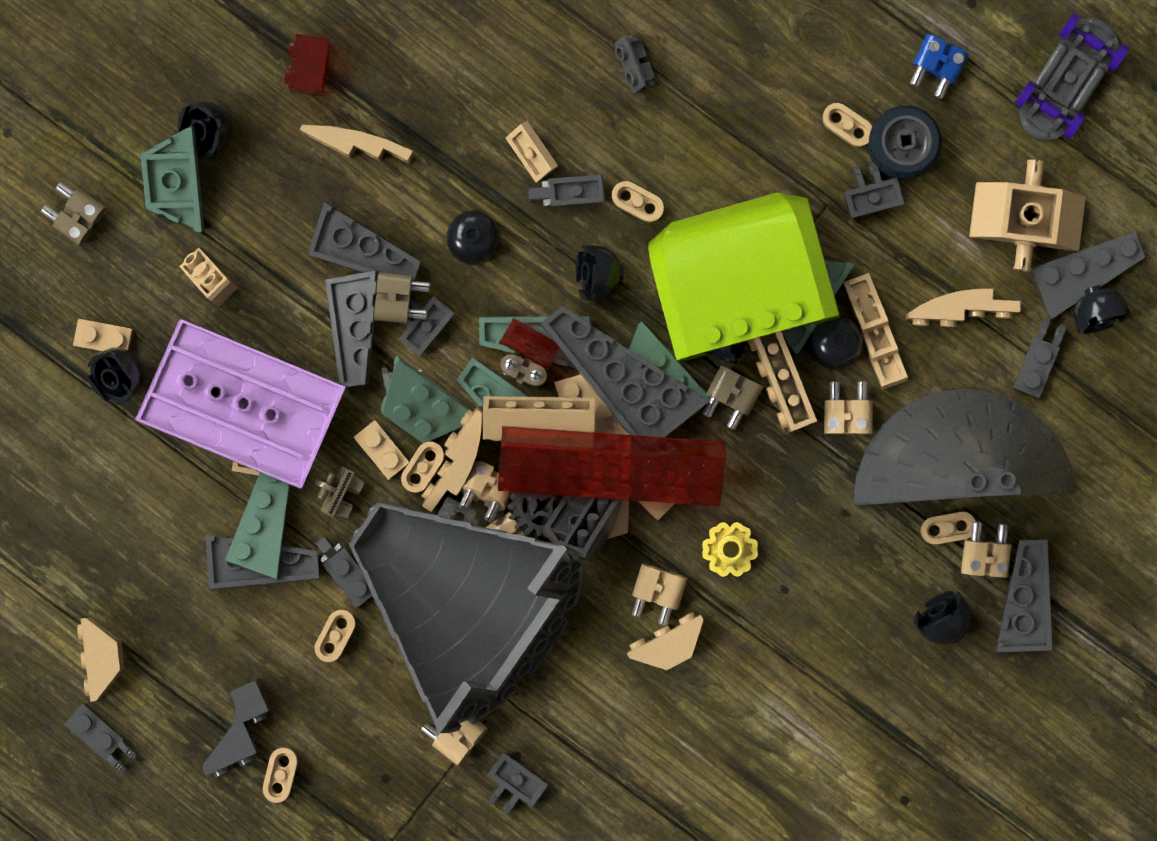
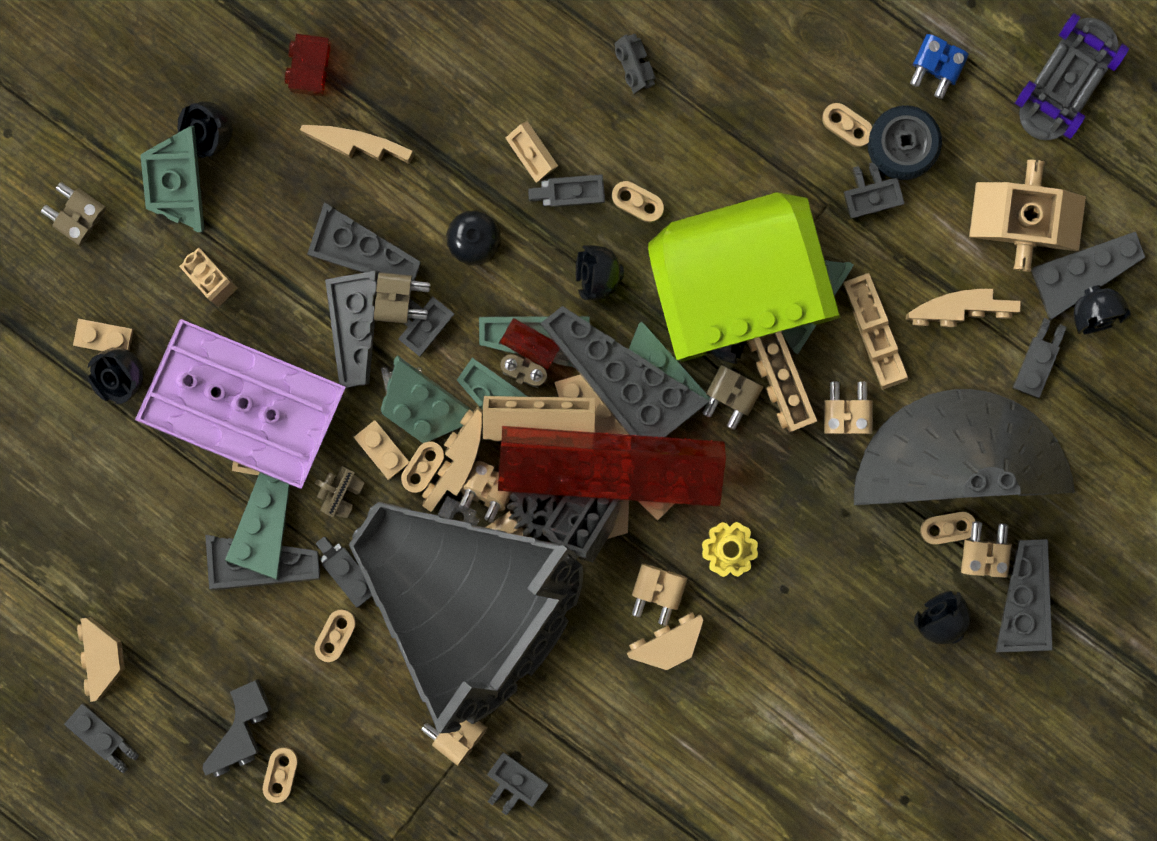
black cylinder [809,315,864,369] -> none

